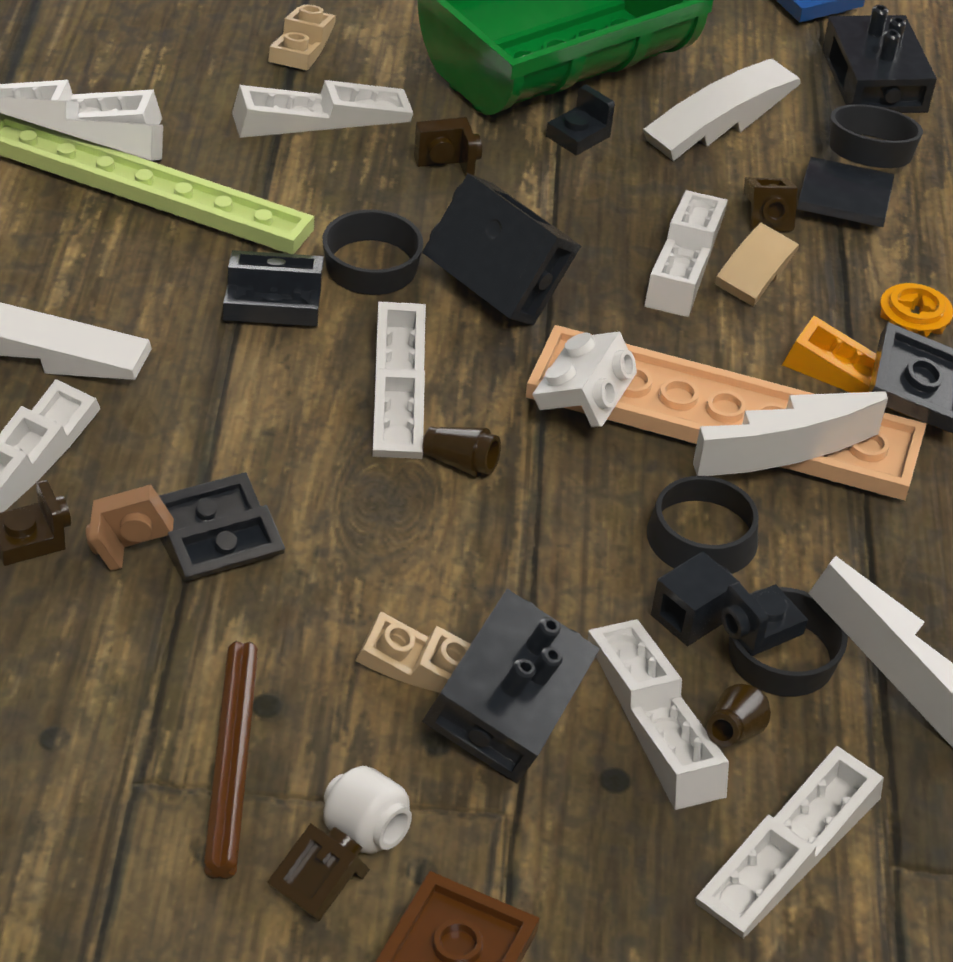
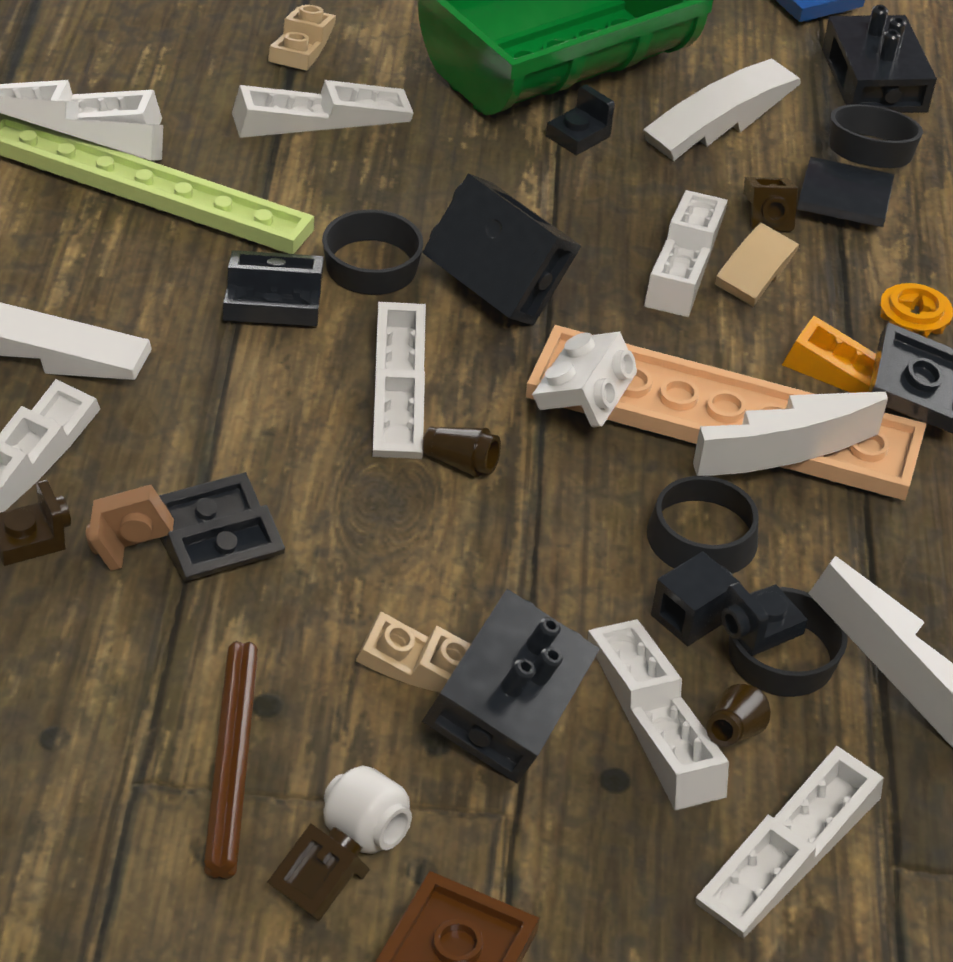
dark brown bracket [414,117,482,177] -> none

